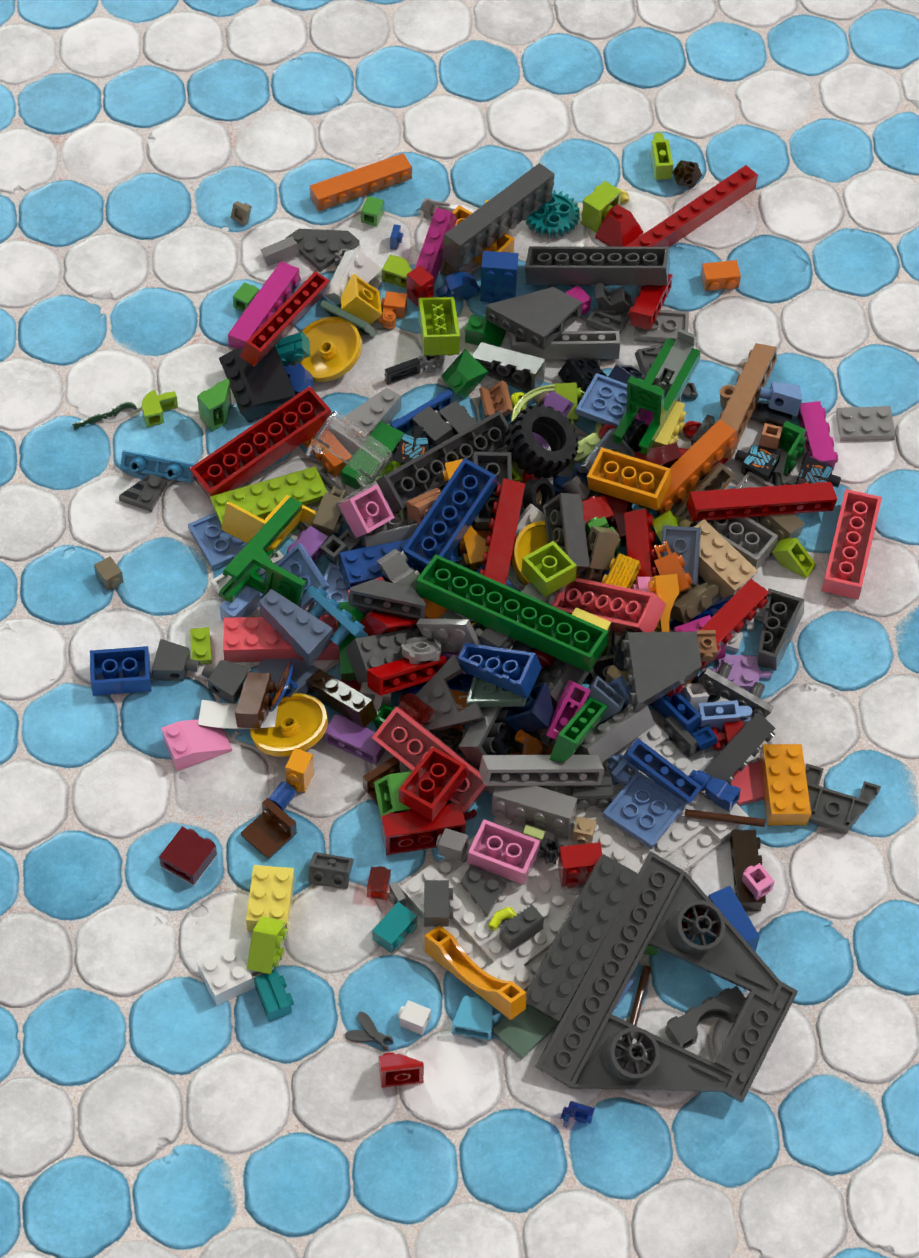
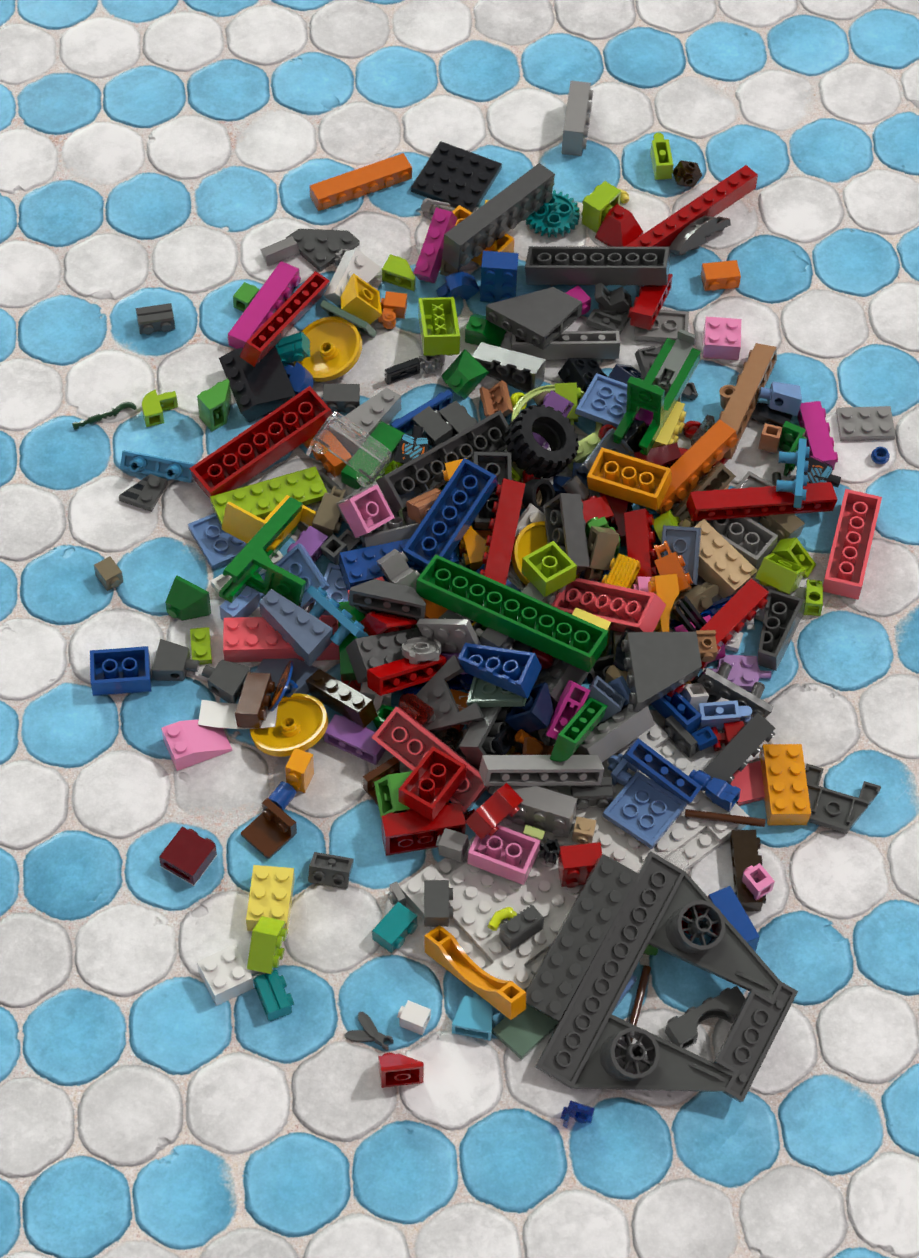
dark tan tile [230,201,252,226] -> none
bright green brick [361,196,384,227] -> none
clear red brick [367,866,391,900] -> none
blue plate [390,224,403,250] -> none
red brick [407,265,434,306] -> none
dark grey wing [461,865,507,917] -> none
torso [734,444,781,482] -> none
none -> dark grey brick [136,303,175,334]
none -> green slope [165,575,211,621]
none -> dark grey brick [323,384,360,413]
none -> black plate [411,141,502,213]
none -> red brick [465,783,524,840]
none -> light grey brick [561,81,593,156]
none -> dark grey slope [669,216,731,255]
none -> black tile [671,596,707,632]
none -> bright pink brick [703,317,741,360]
none -> lime brick [755,553,806,594]
none -> dark azure plate [776,438,810,508]
none -> lime leg [803,579,823,616]
none -> blue plate [871,447,890,464]

